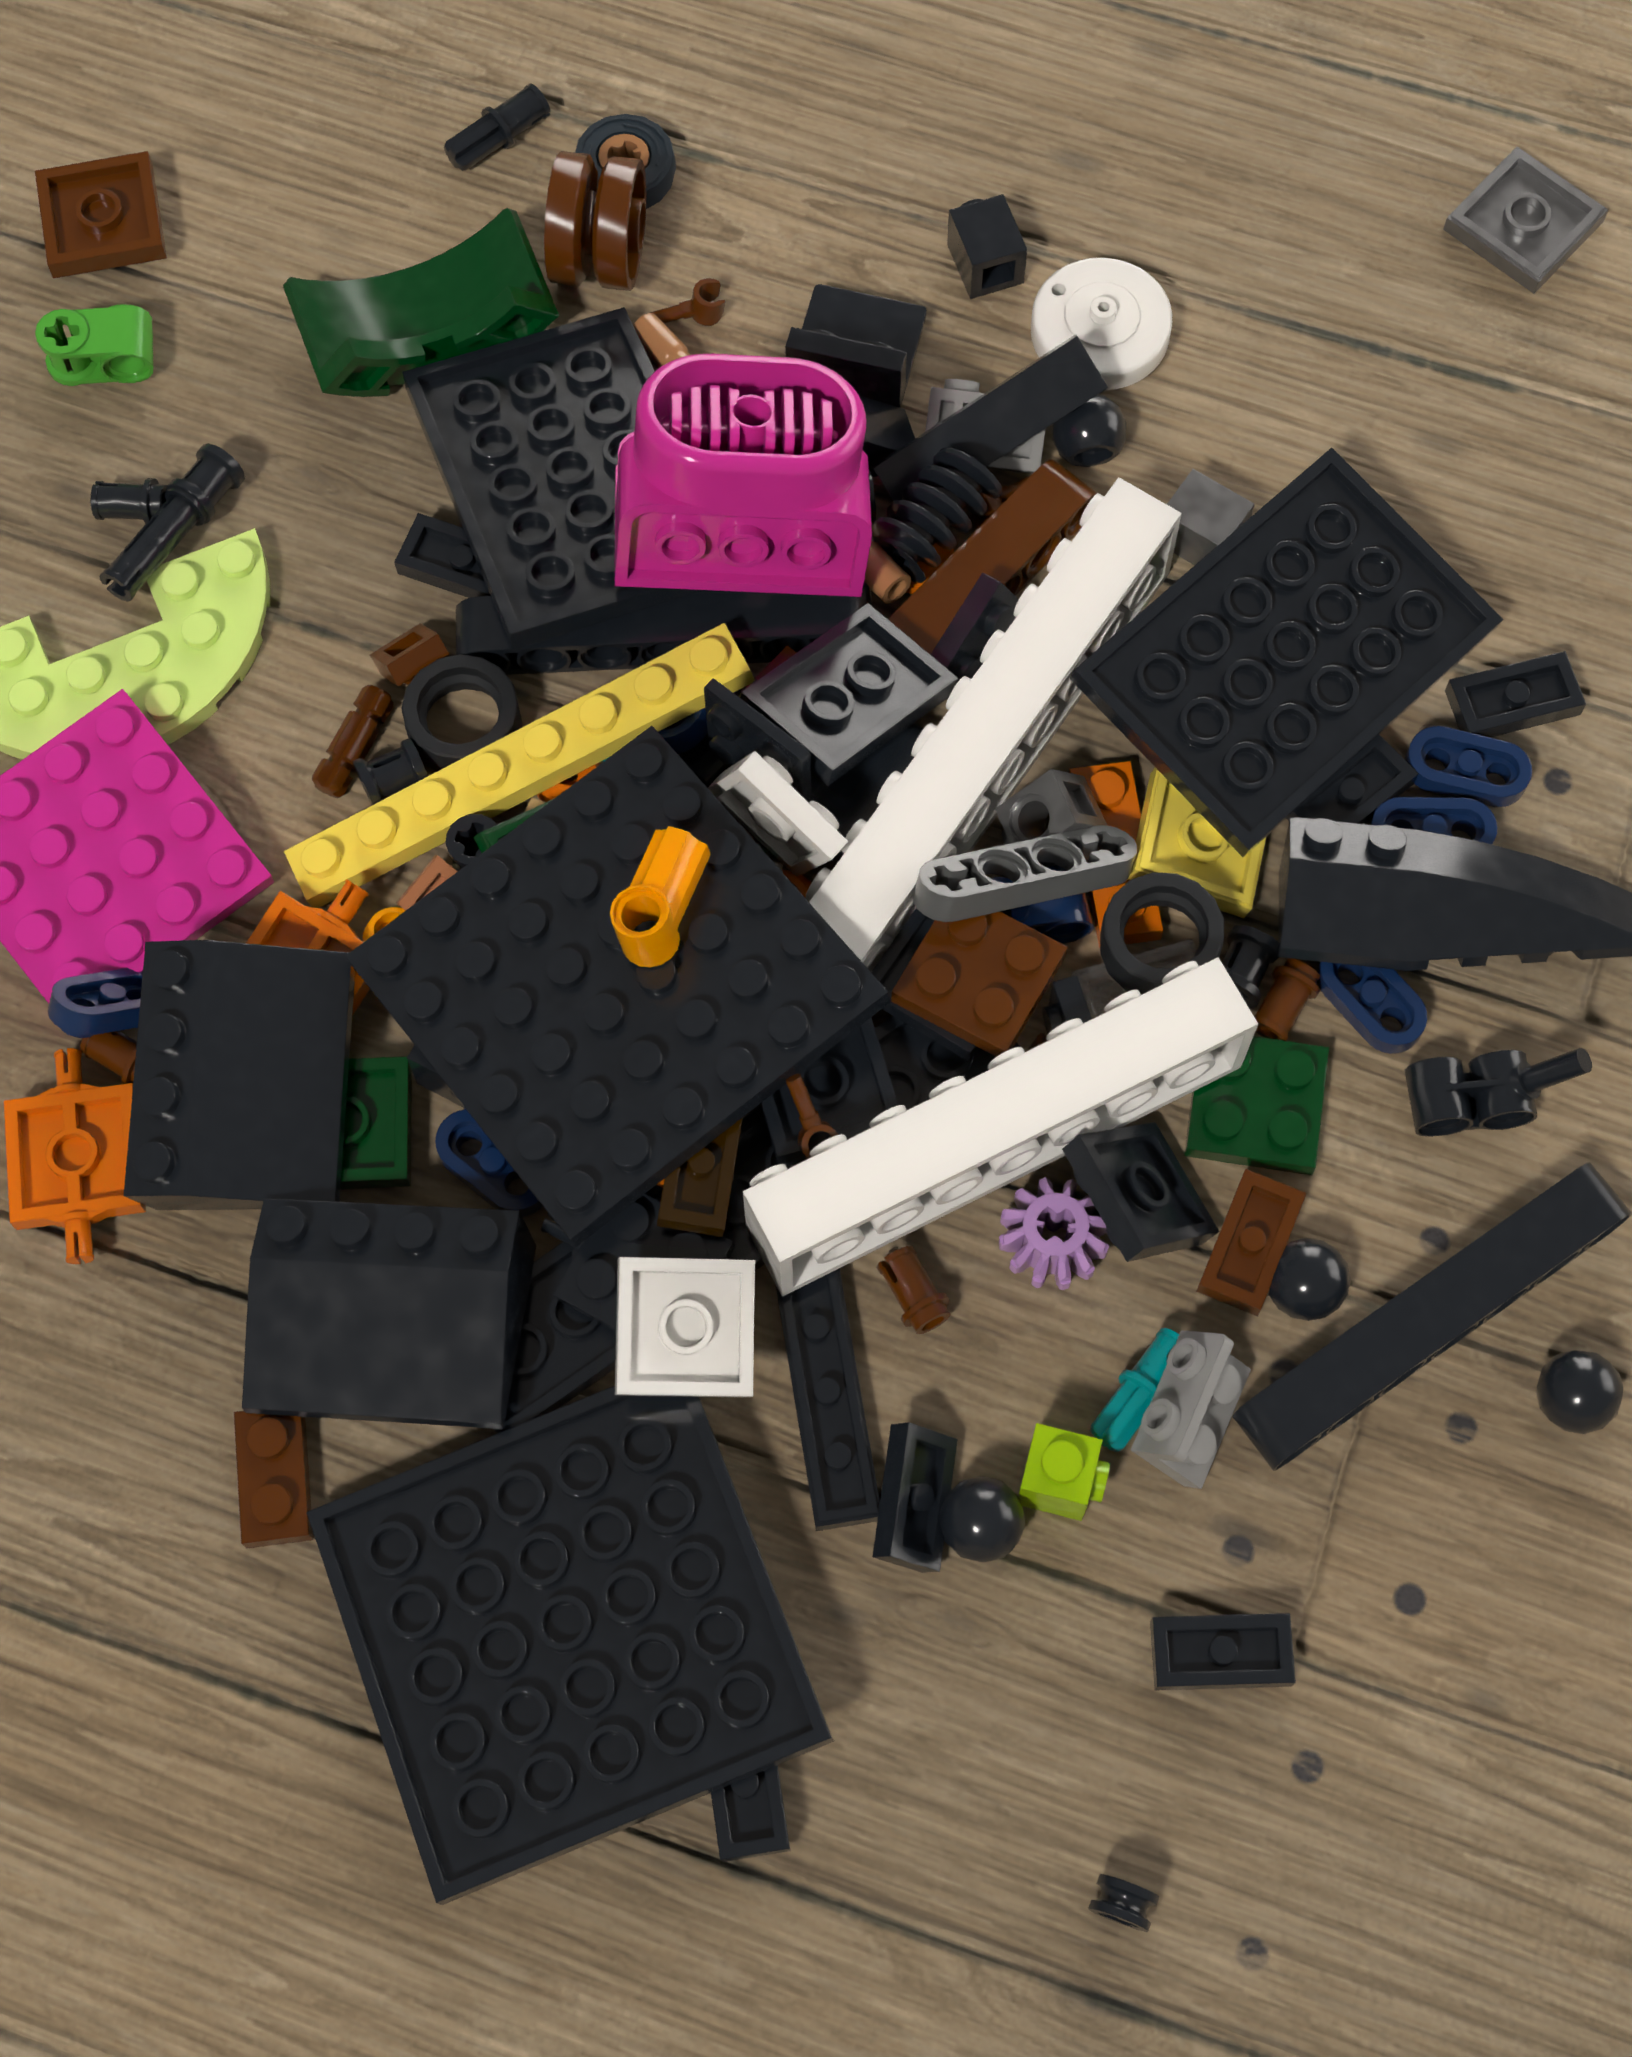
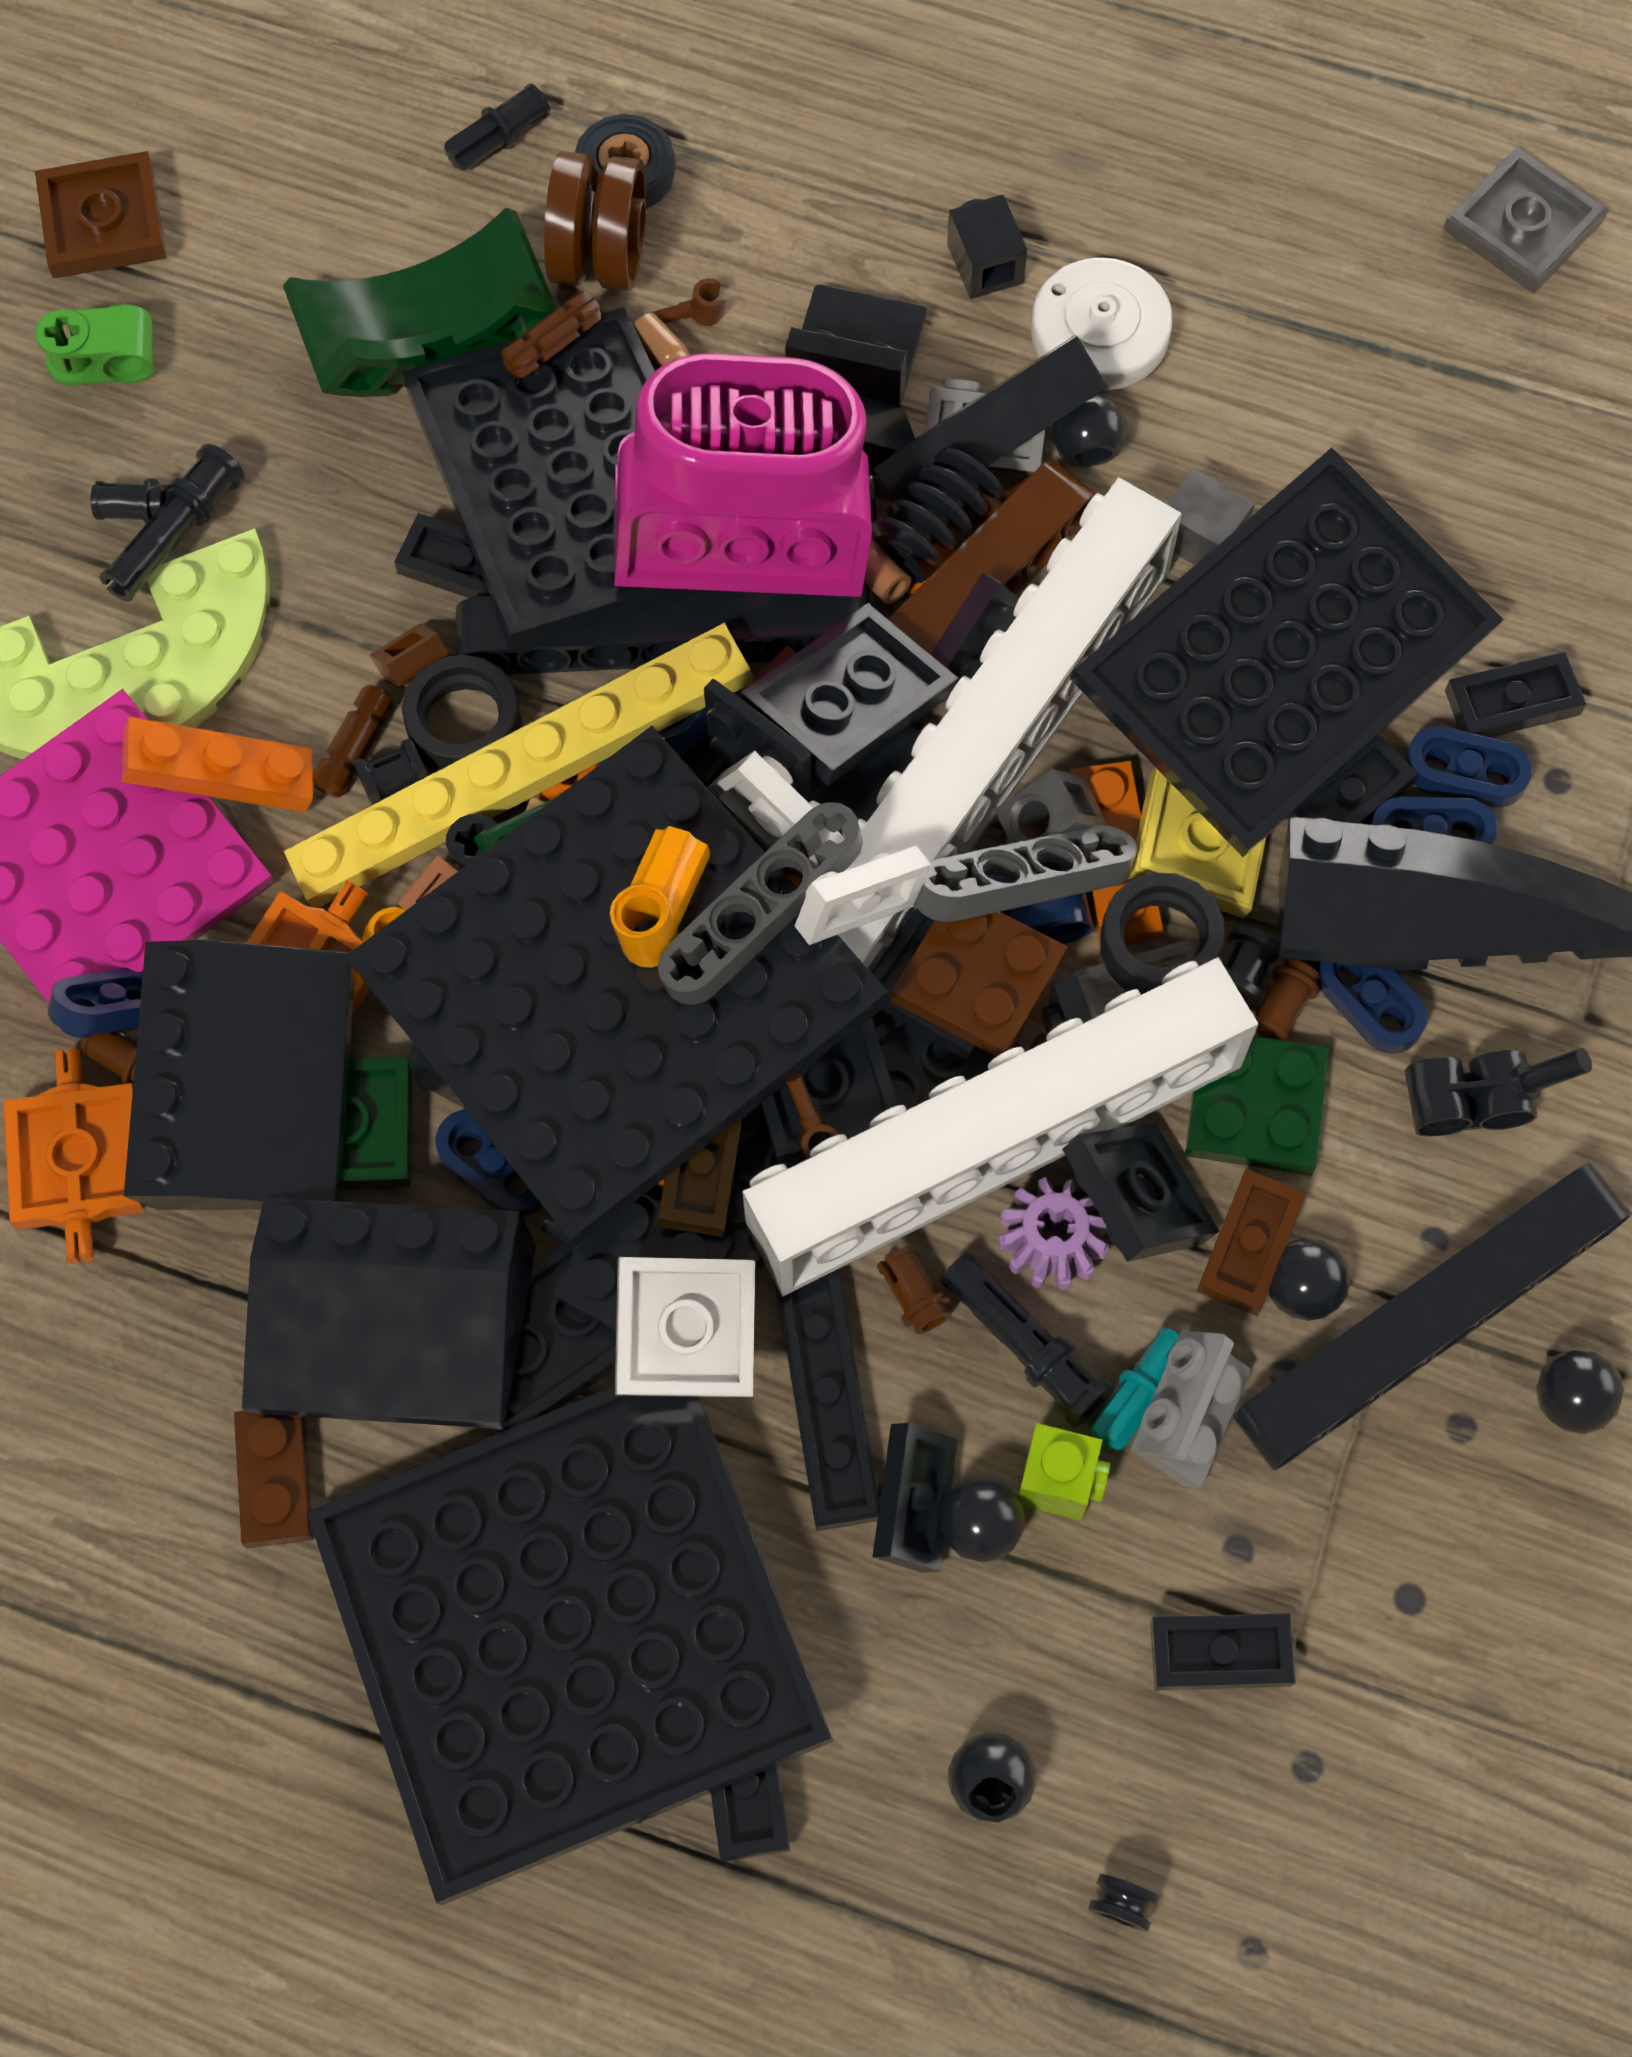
none -> orange plate [121,717,313,812]
none -> reddish brown axle [501,291,601,379]
none -> dark grey beam [658,802,863,1005]
none -> white plate [795,846,931,945]
none -> black pin [940,1252,1115,1428]
none -> black piece [948,1732,1036,1823]

